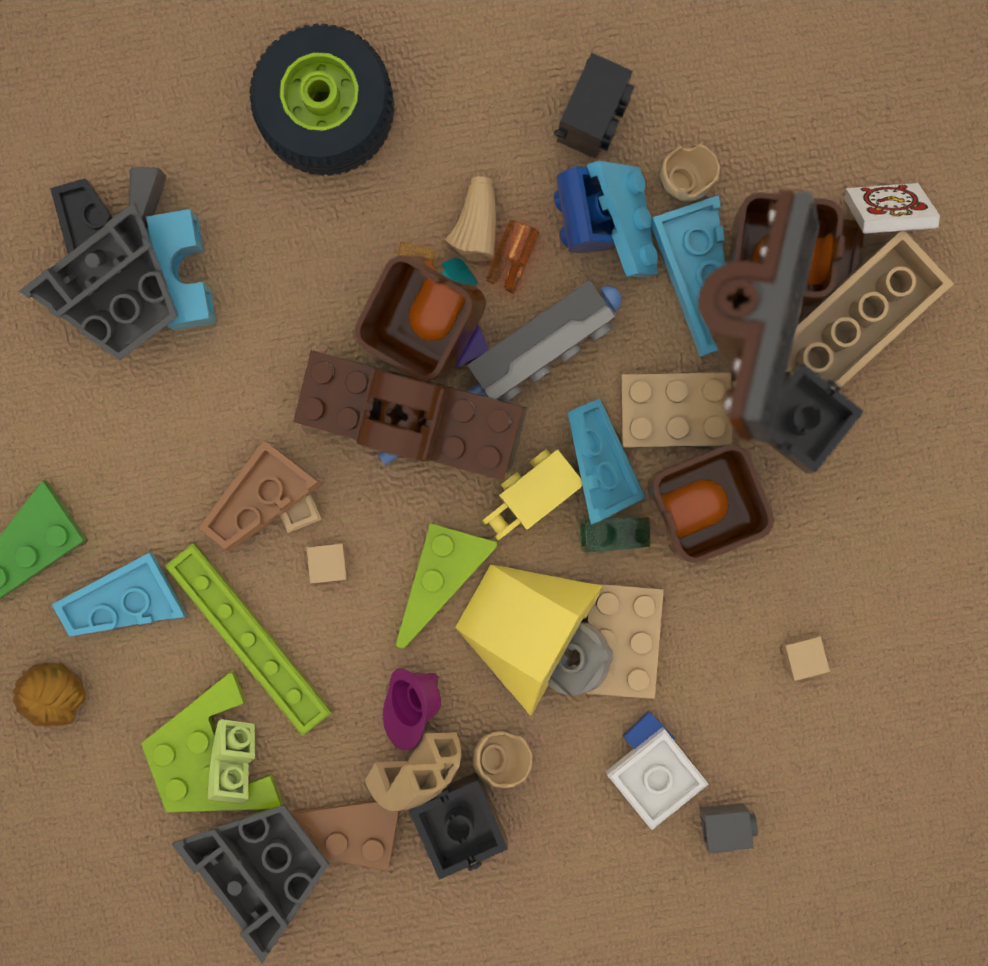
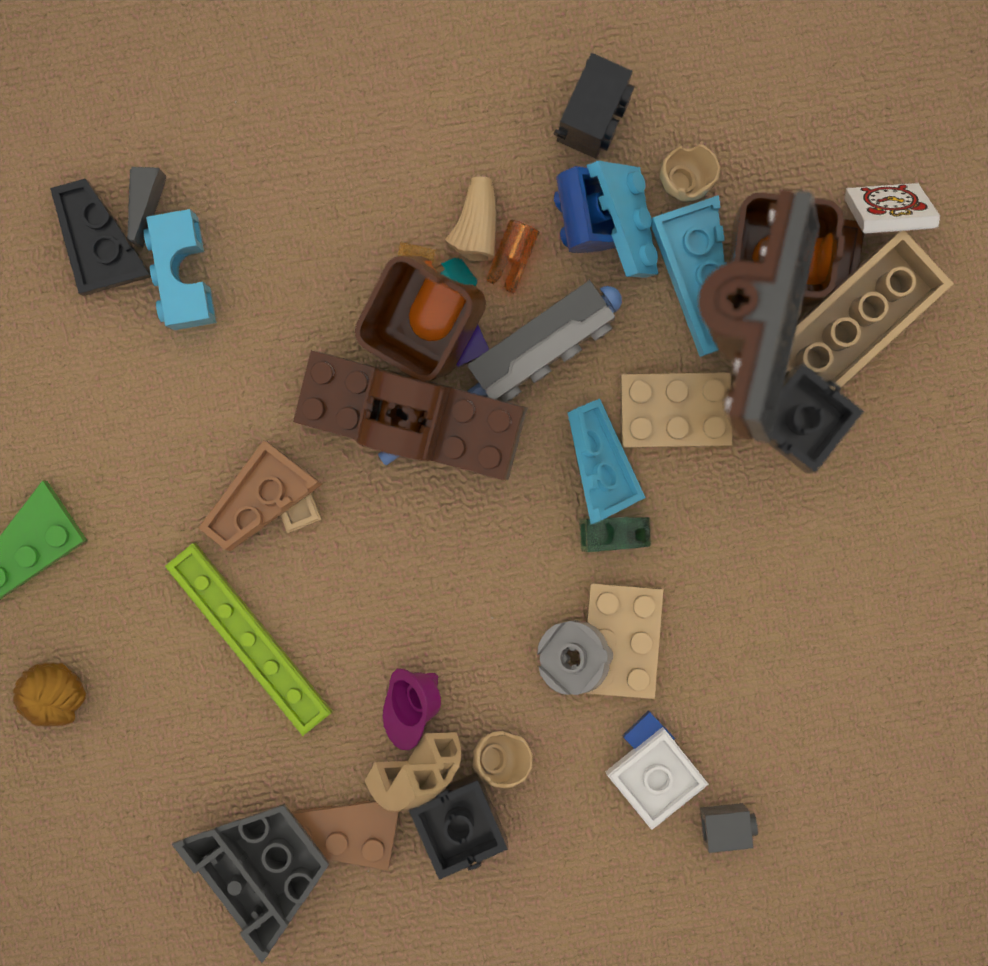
dark grey wedge [19,202,179,360] -> none
medium azure wing [52,552,187,637] -> none
lime wing [141,671,283,812] -> none
yellowish green slope [208,719,255,804] -> none
black wheel [249,23,395,176] -> none
tan tile [306,543,348,584] -> none
lime wing [395,523,498,649] -> none
light yellow wedge [455,564,604,715] -> none
light yellow brick [482,449,583,540] -> none
reddish brown piece [647,444,774,563] -> none
tan tile [783,635,830,681] -> none

